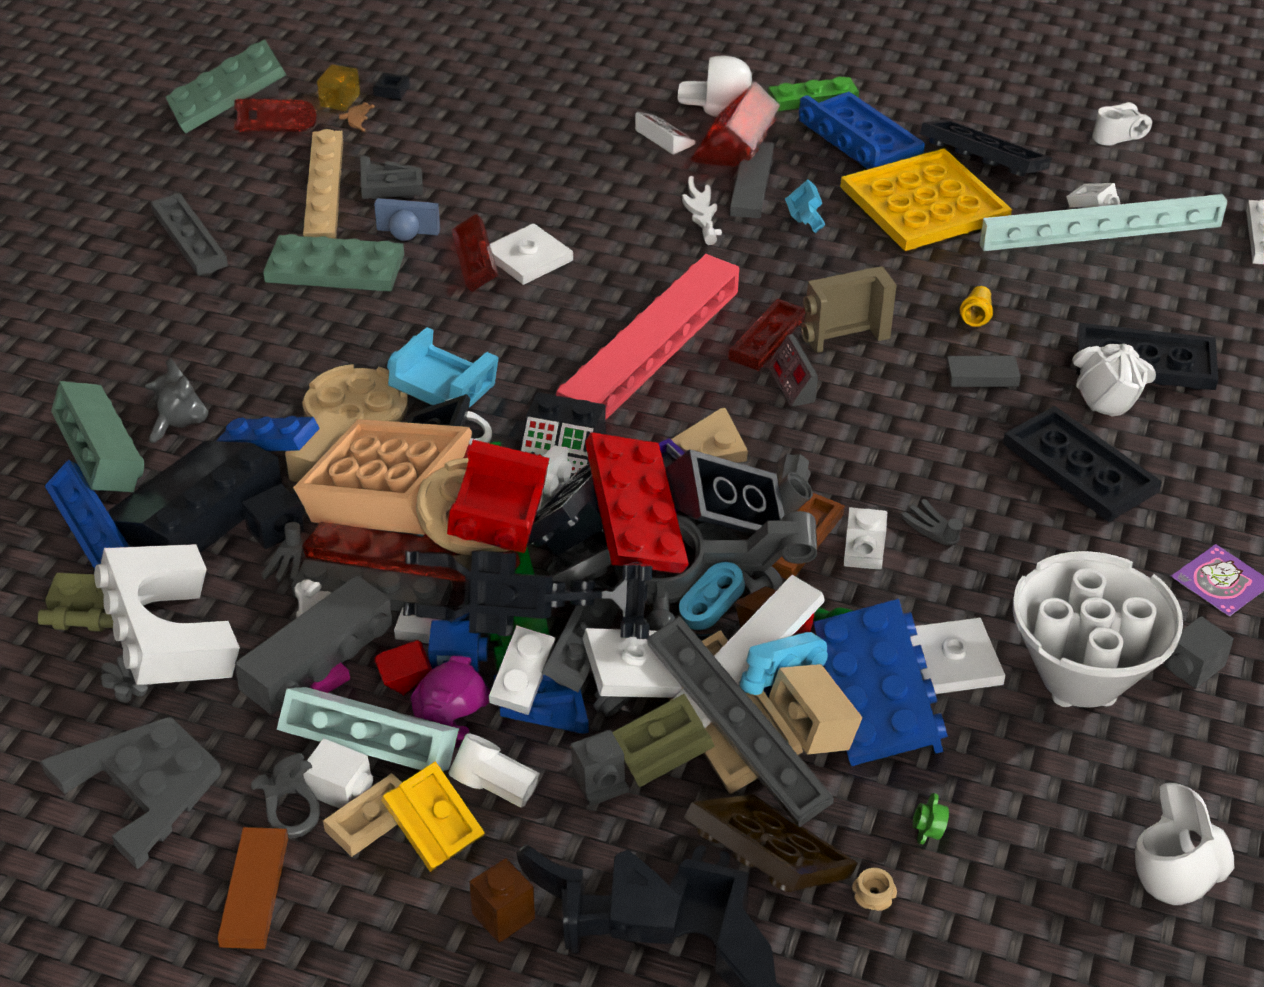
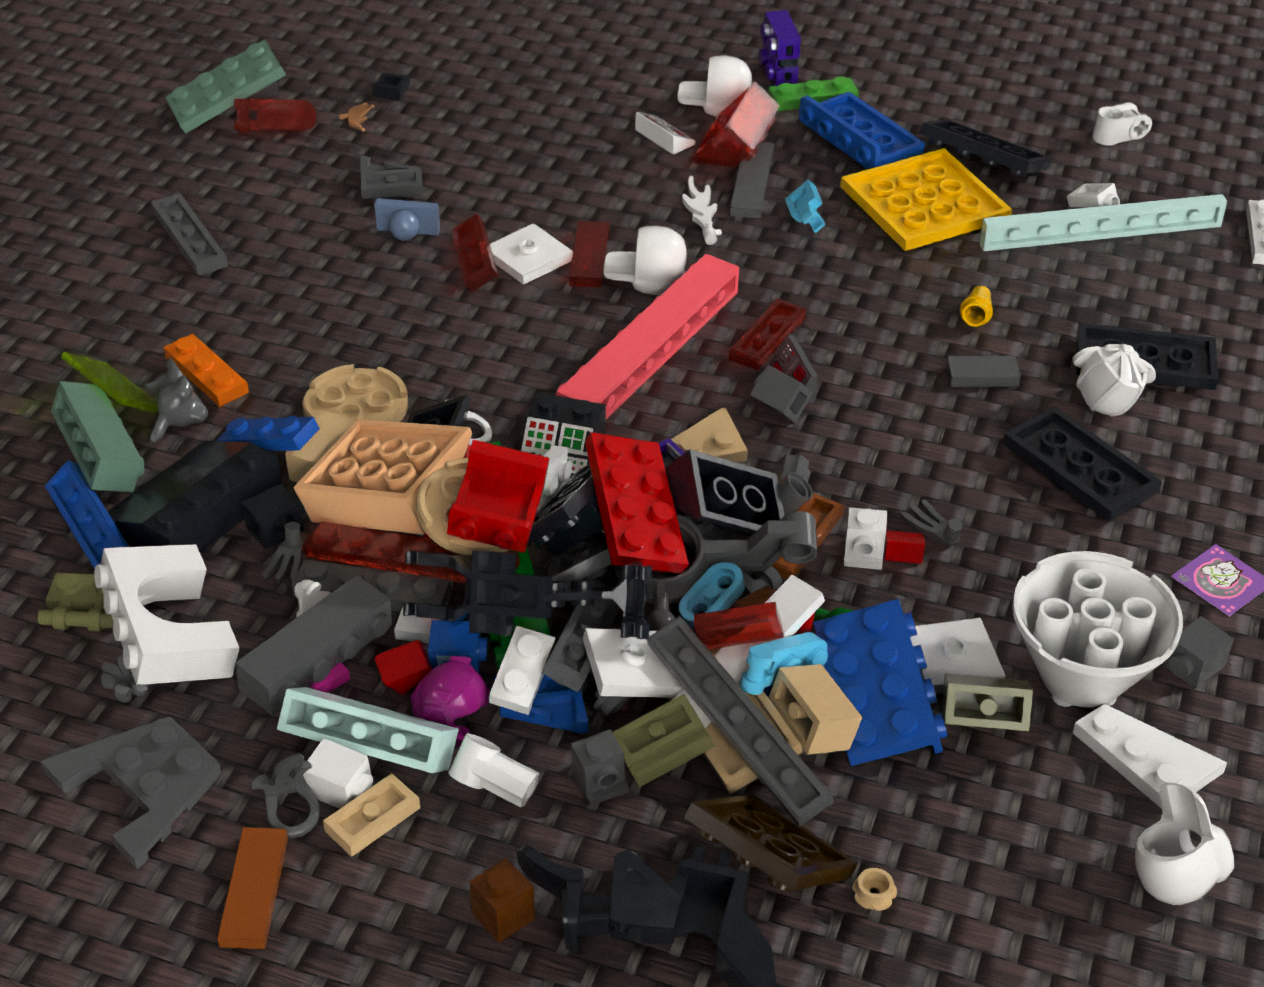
sand green plate [263,234,404,292] -> none
tan plate [303,129,343,239] -> none
clear yellow brick [317,64,360,111] -> none
yellow plate [381,761,485,872] -> none
medium azure panel [387,327,498,408] -> none
dark tan panel [801,266,897,353] -> none
bright green plate [913,793,949,845] -> none
none -> clear neon green piece [61,352,158,413]
none -> orange plate [163,334,249,407]
none -> clear red tile [569,221,610,287]
none -> white piece [603,226,687,295]
none -> clear red tile [694,602,784,650]
none -> dark grey brick [750,365,813,423]
none -> dark purple piece [759,10,801,86]
none -> red slope [884,531,925,564]
none -> olive brick [941,673,1033,731]
none -> white wing [1073,704,1227,809]

